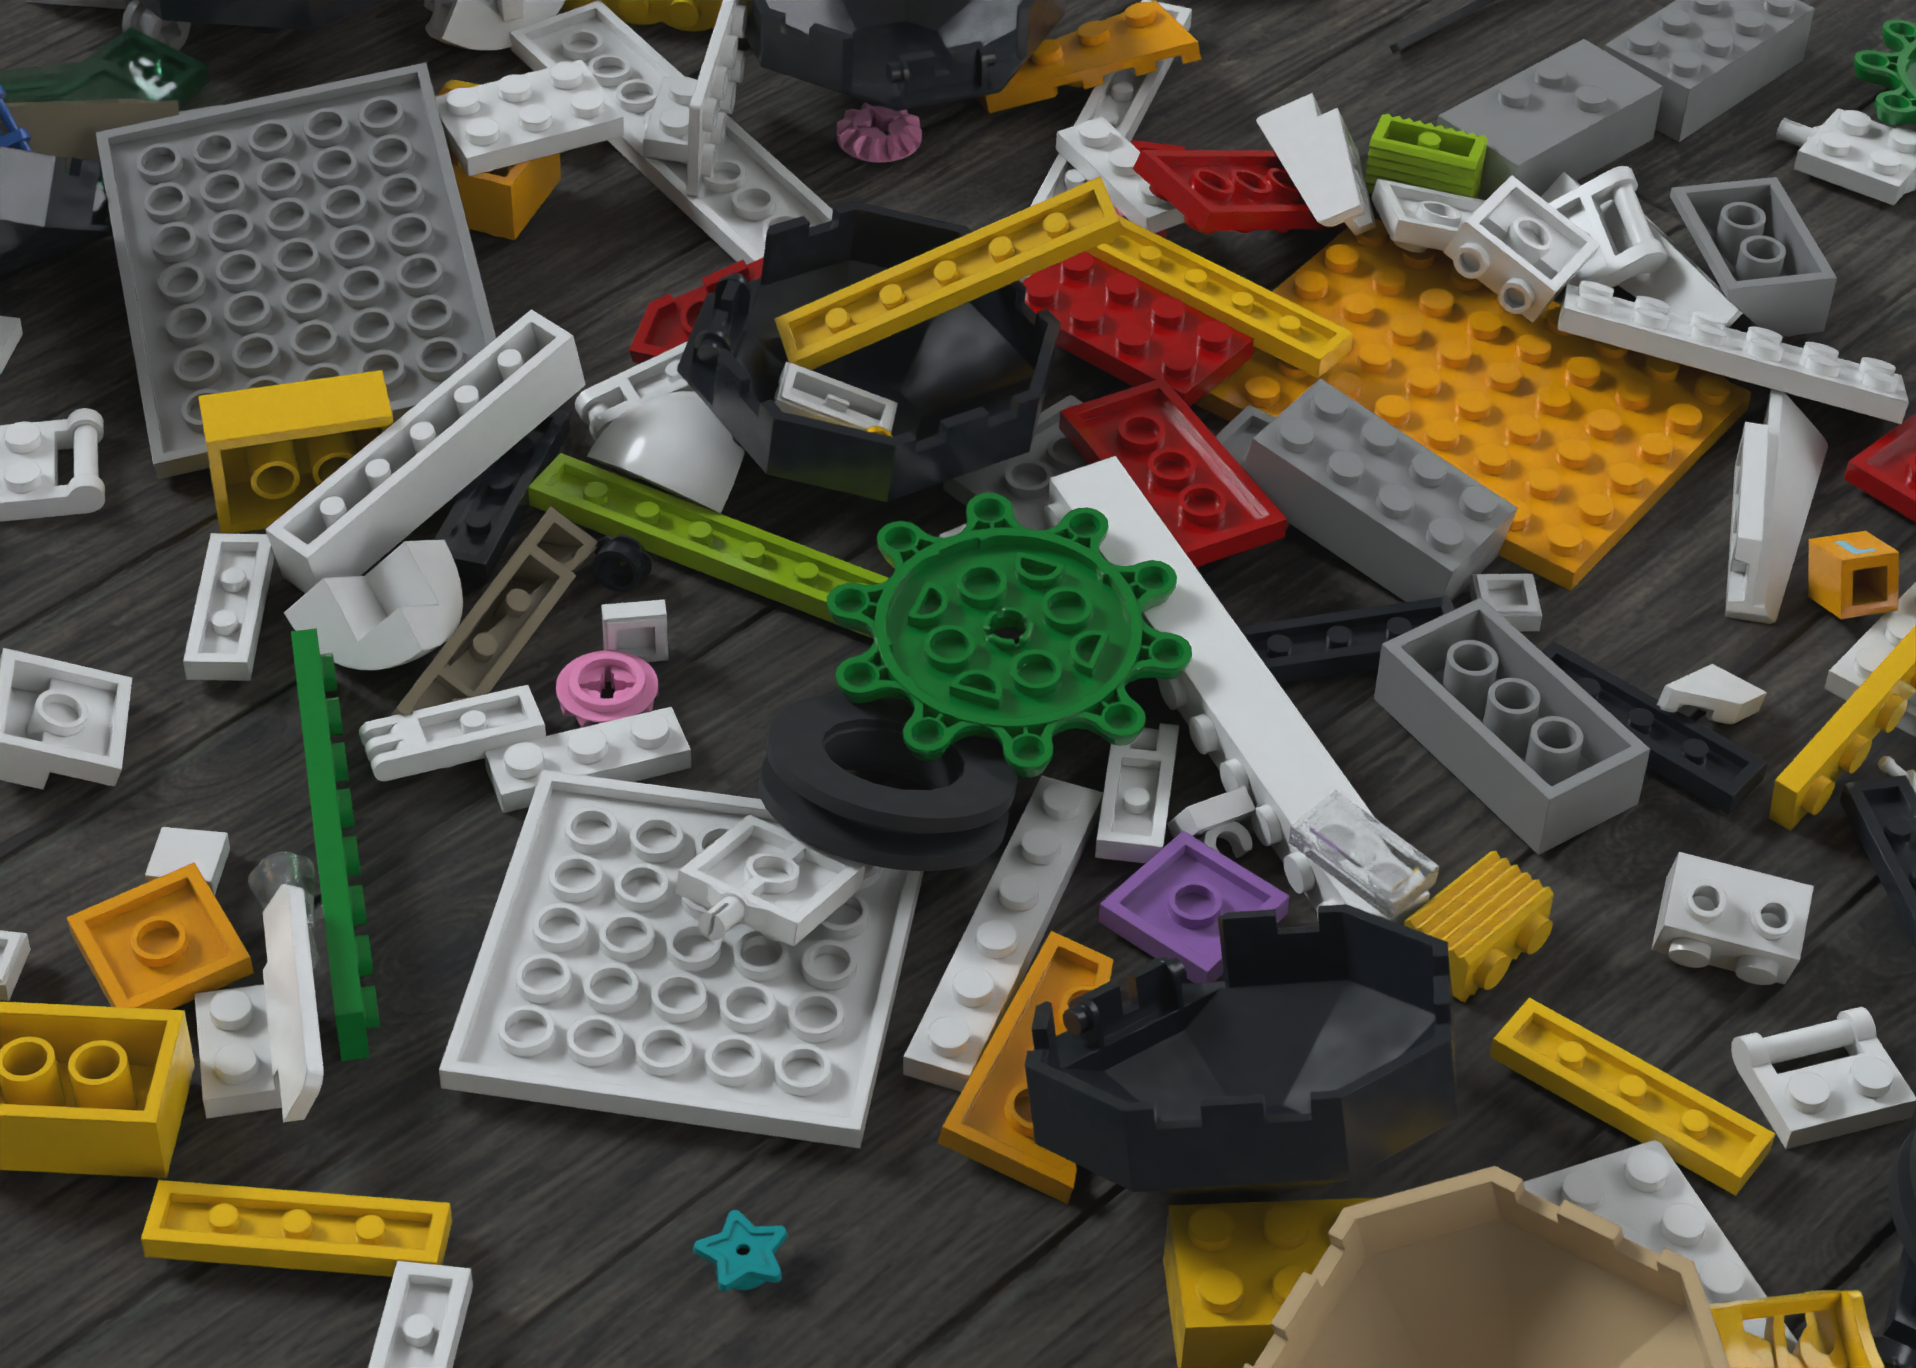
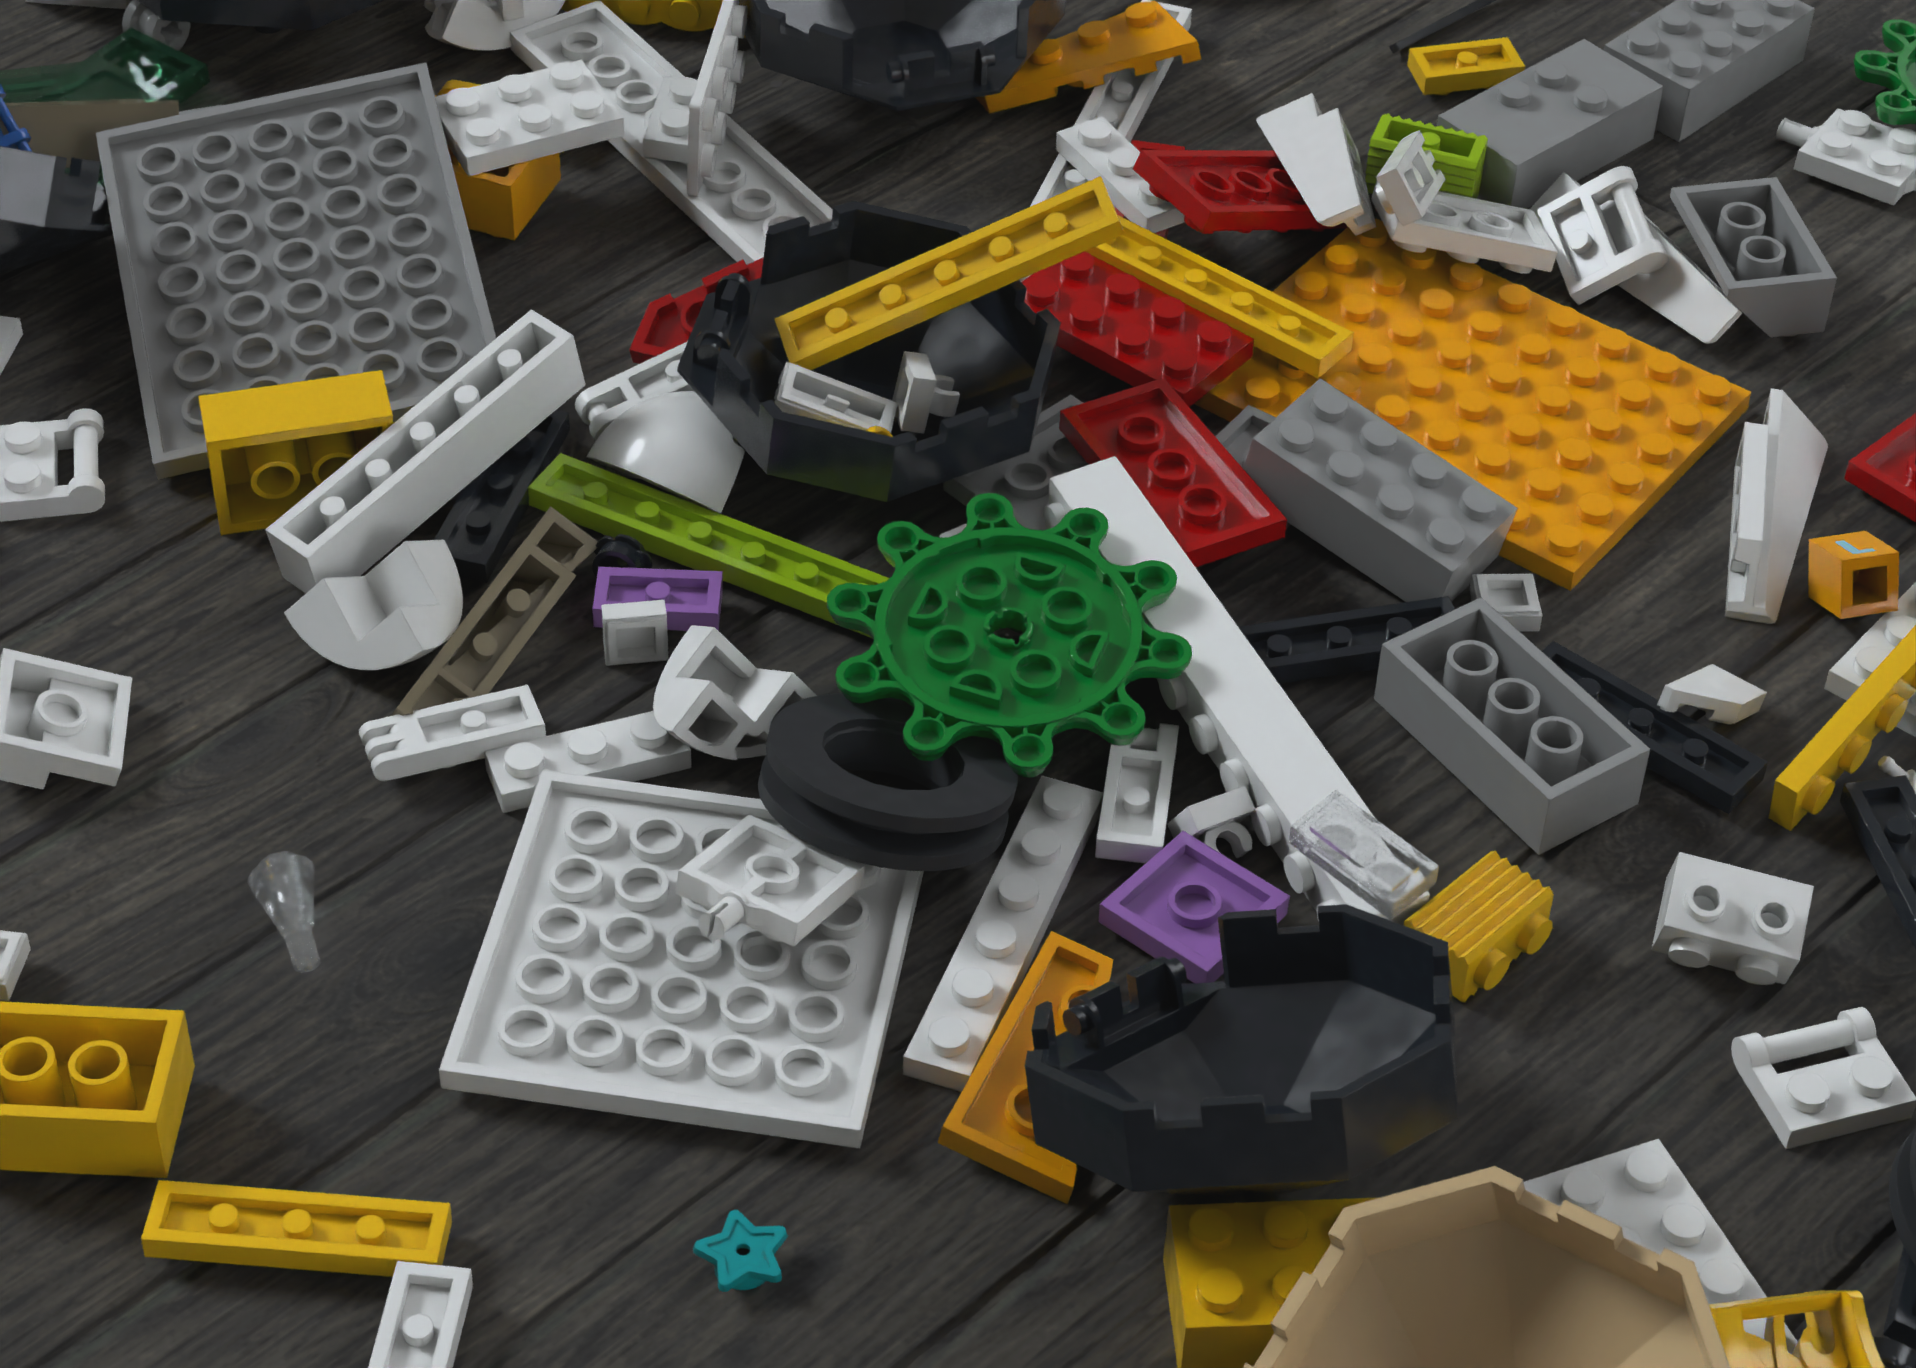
light orange plate [66,862,254,1010] -> none
white tile [145,827,230,896] -> none
white plate [183,533,275,681] -> none
white plate [195,884,324,1122] -> none
green plate [291,628,380,1061] -> none
bright pink gear [556,650,659,728] -> none
bright pink gear [837,103,922,163] -> none
white plate [1443,175,1600,323] -> none
yellow plate [1490,997,1775,1196] -> none
white plate [1557,281,1909,424] -> none
none -> medium lavender plate [592,567,723,631]
none -> white brick [653,625,817,760]
none -> white tile [892,351,960,433]
none -> white hinge [1376,130,1445,227]
none -> yellow plate [1407,37,1525,95]

